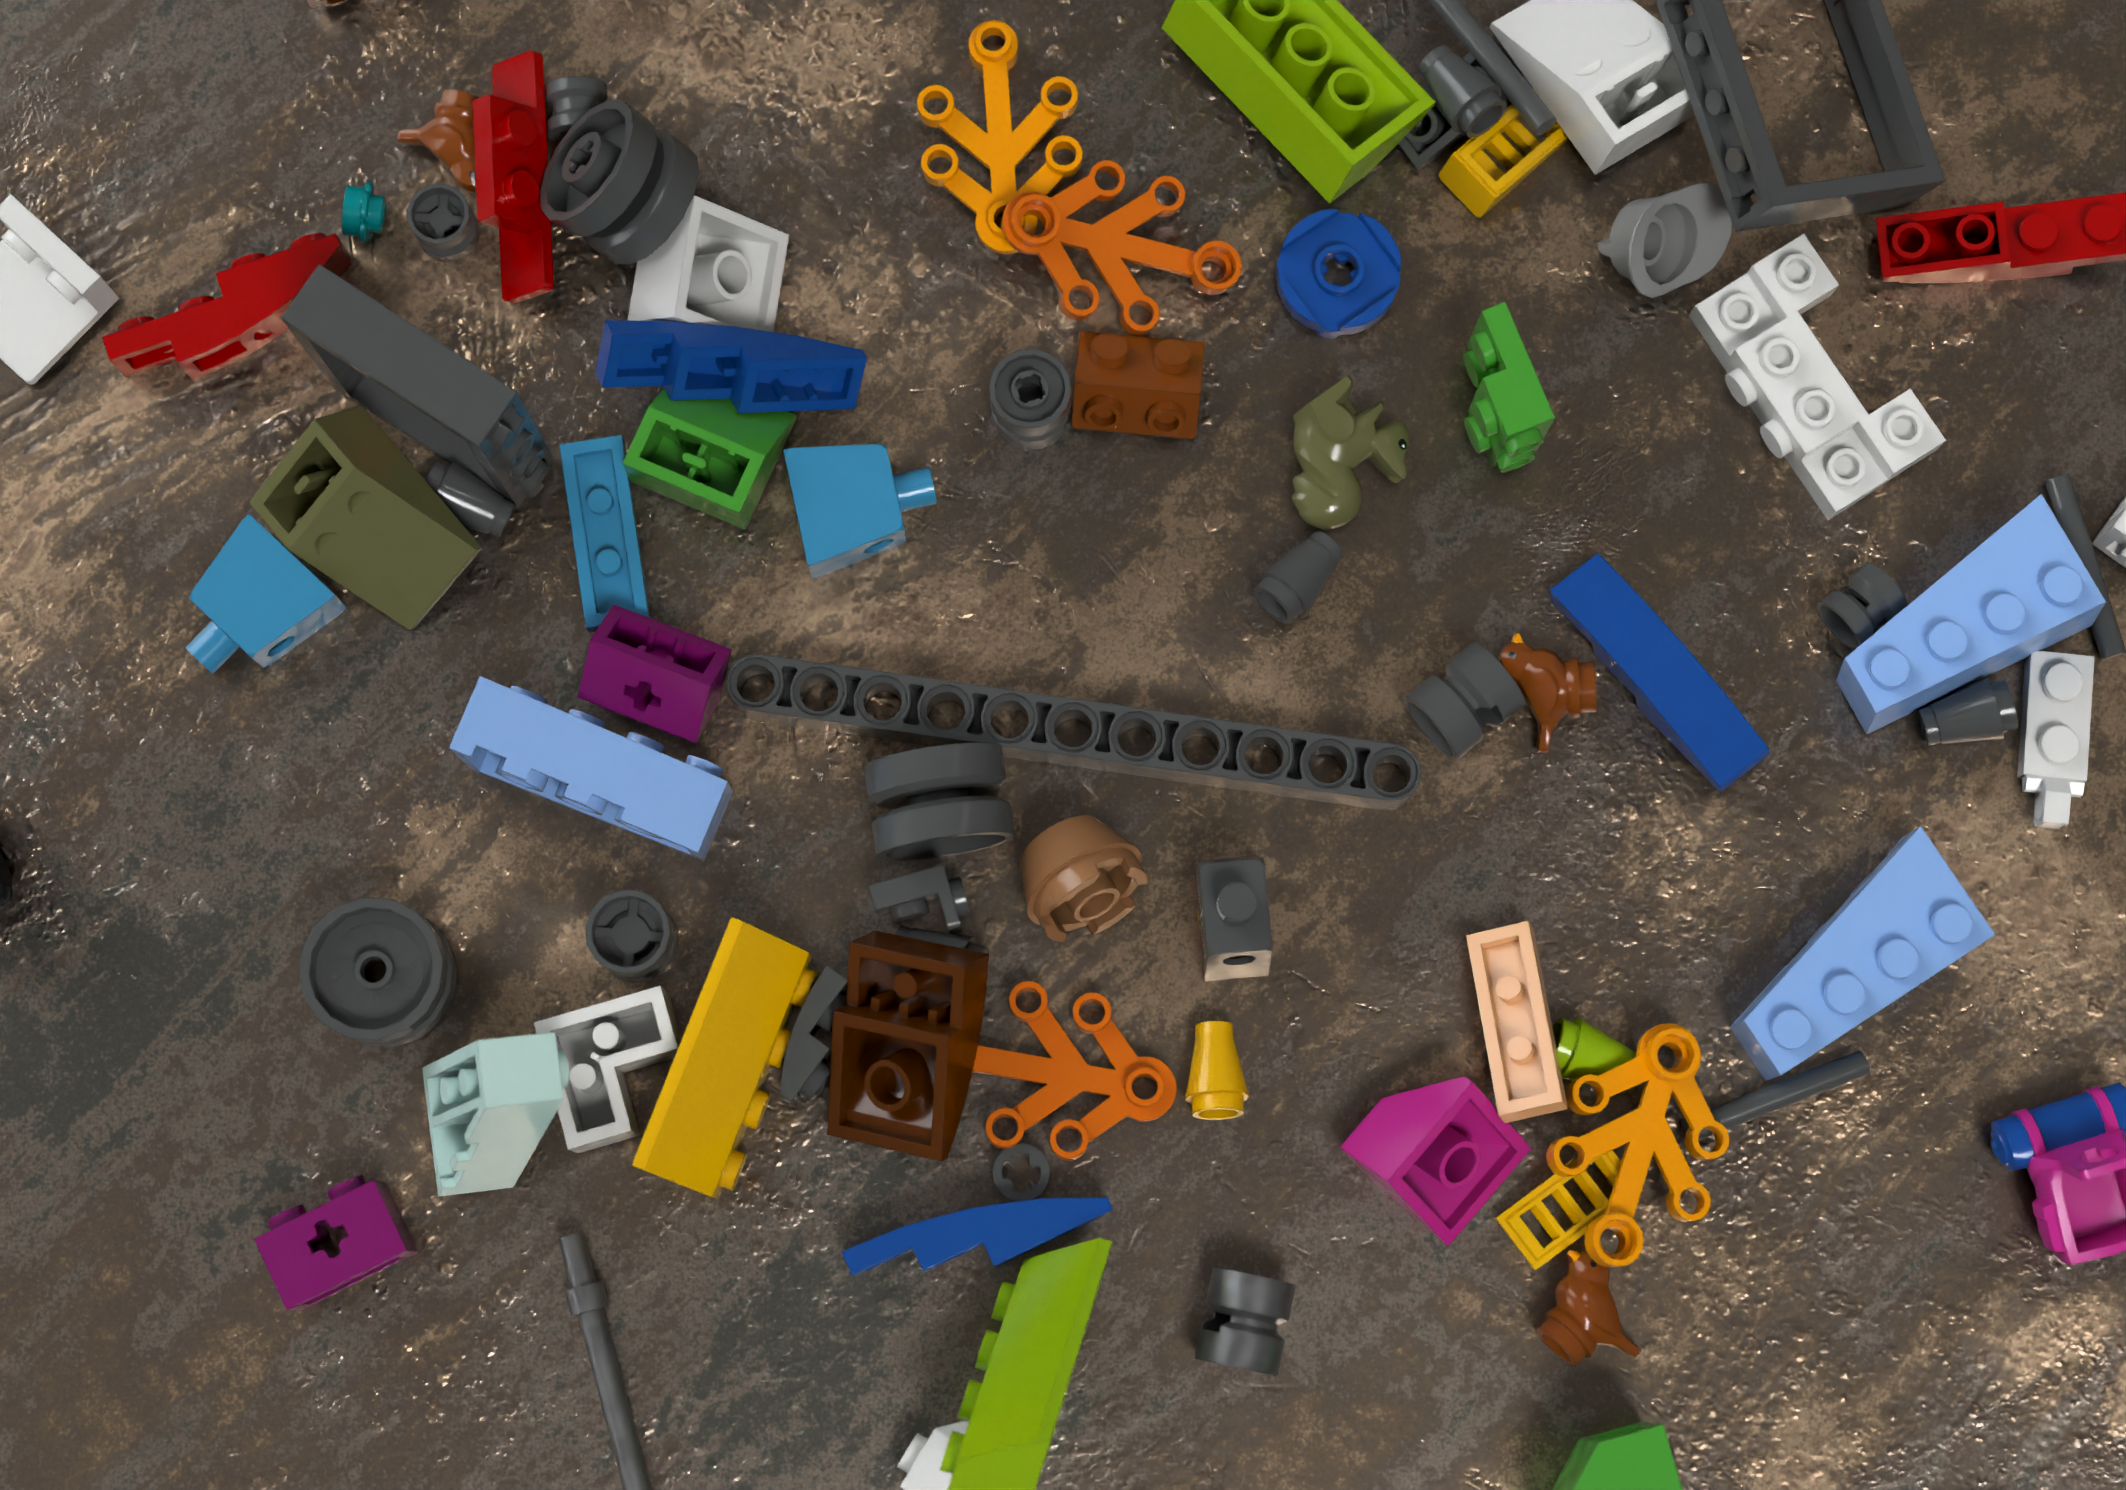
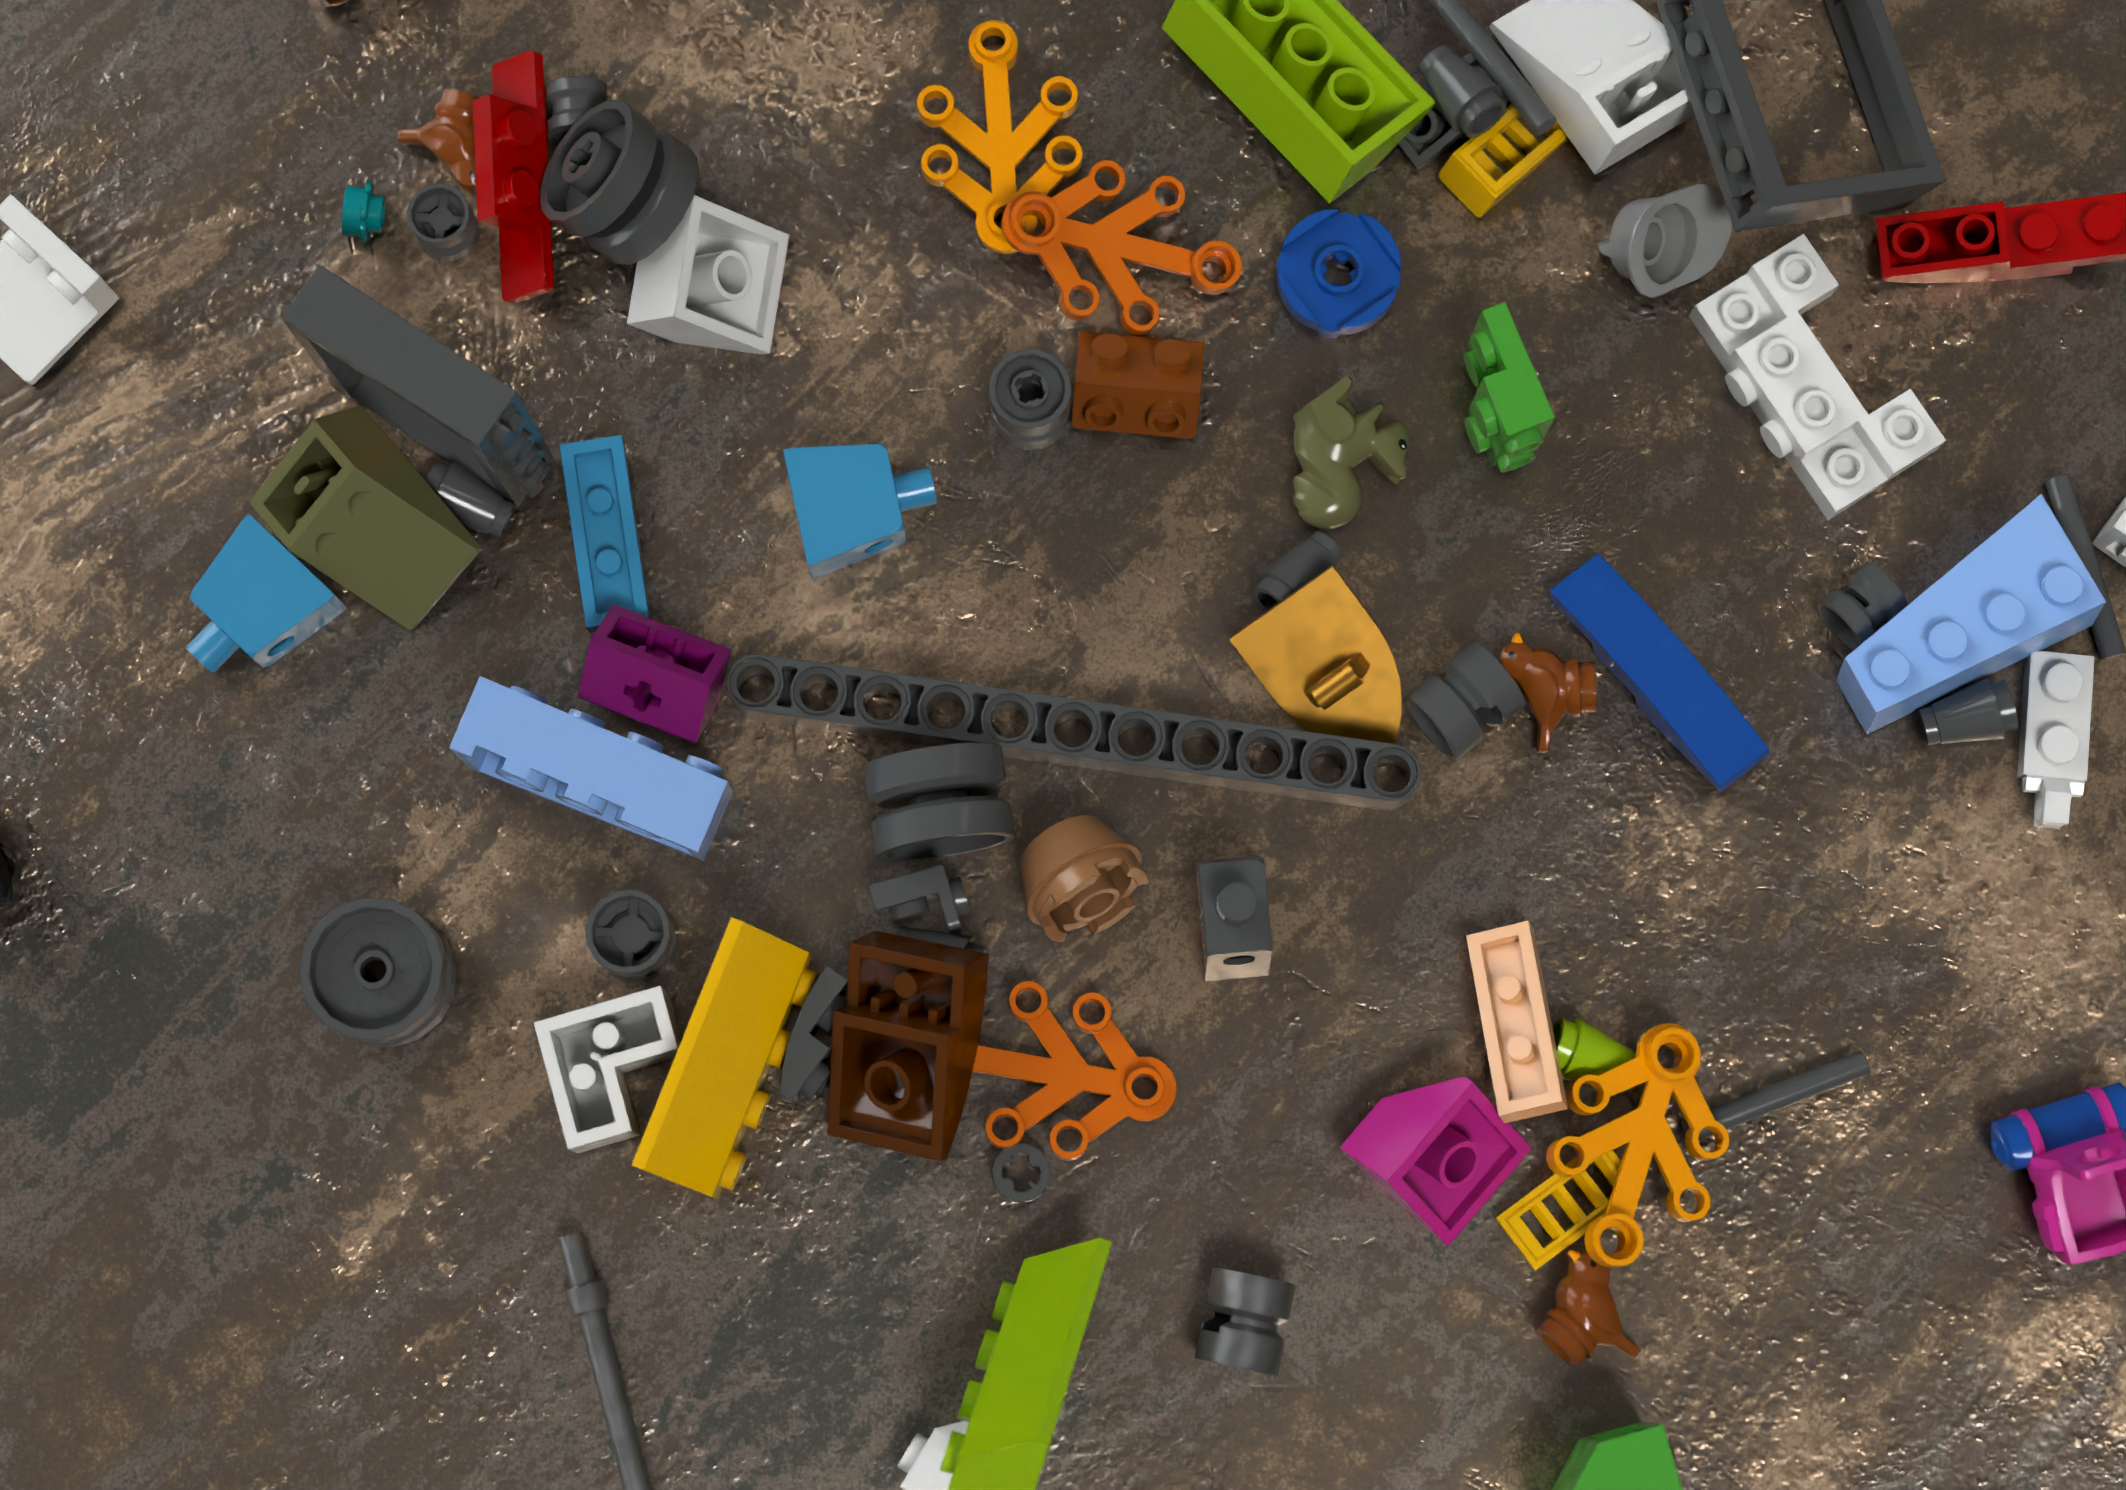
red slope [102,233,351,380] -> none
magenta brick [254,1175,418,1311] -> none
light aqua wedge [422,1032,569,1197] -> none
blue slope [595,320,867,413] -> none
bright green slope [622,388,797,530] -> none
blue slope [841,1198,1113,1277] -> none
yellow cone [1185,1021,1250,1120] -> none
light blue wedge [1729,826,1995,1081] -> none
none -> pearl gold shield [1229,565,1402,744]

